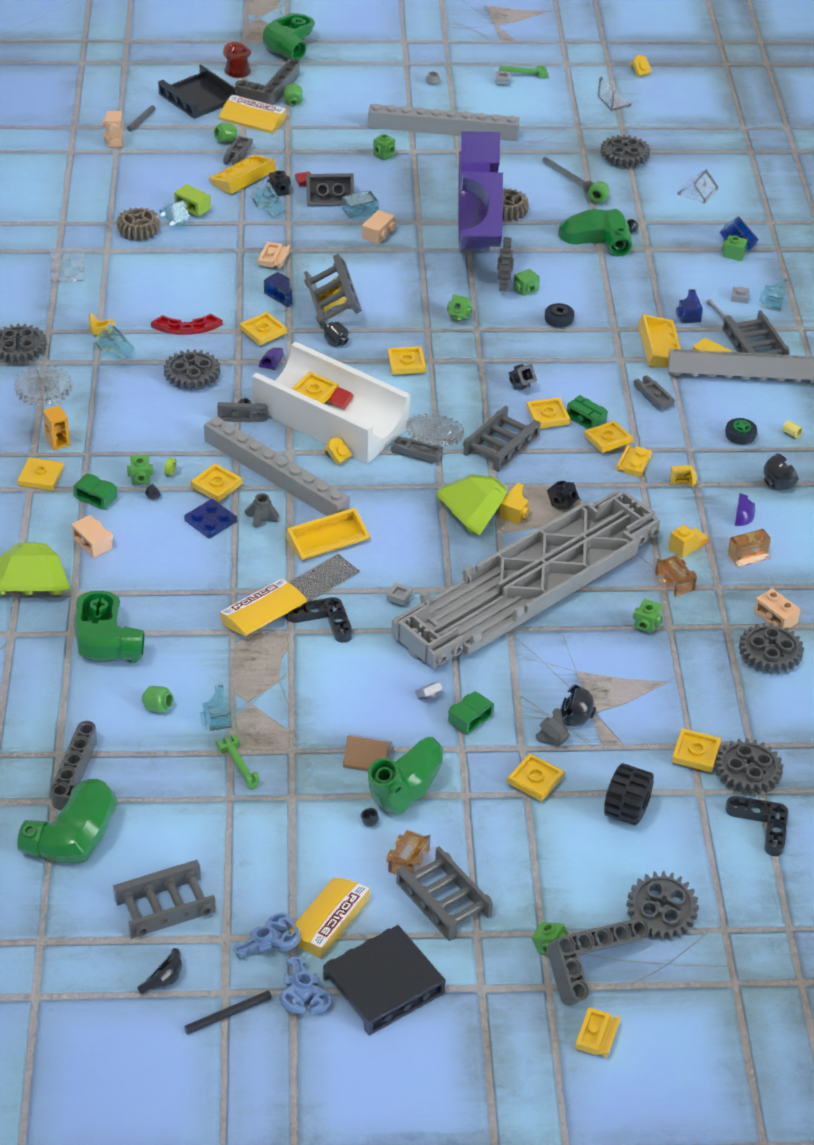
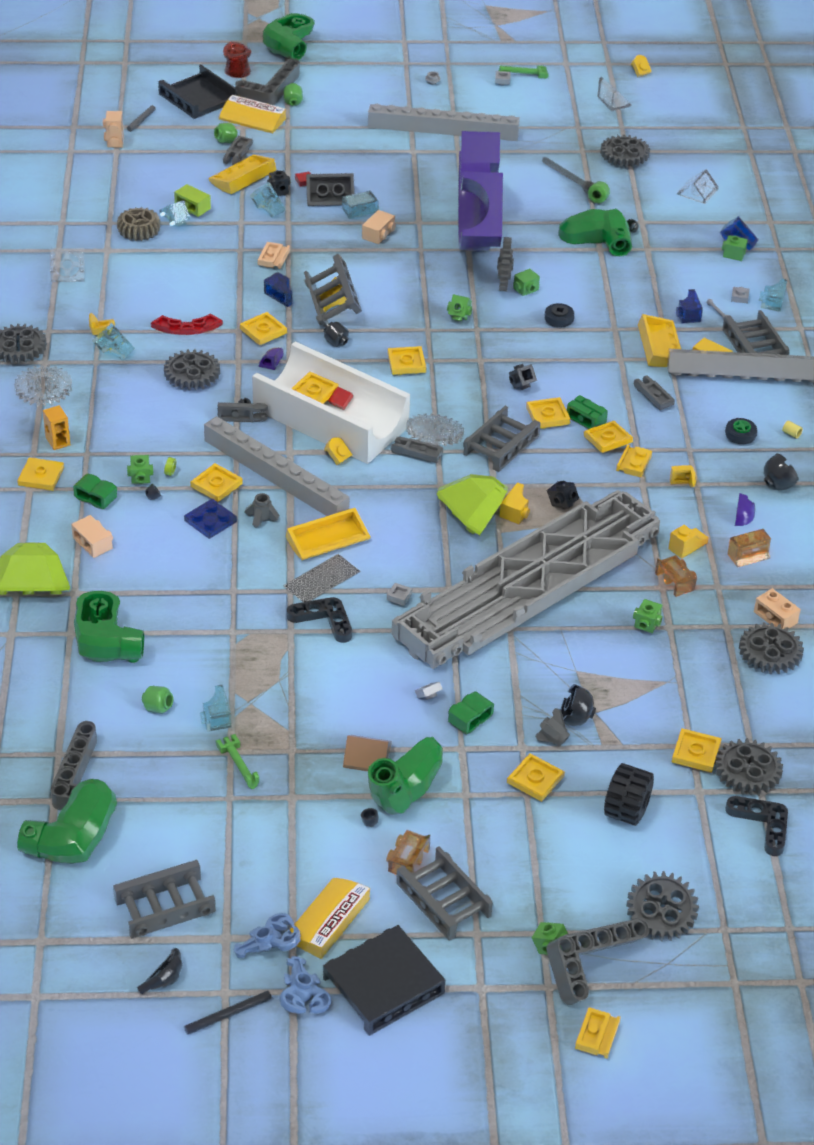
yellow slope [219,578,307,636] -> none
bright green brick [373,134,395,161] -> none
dark tan gear [502,188,529,221] -> none

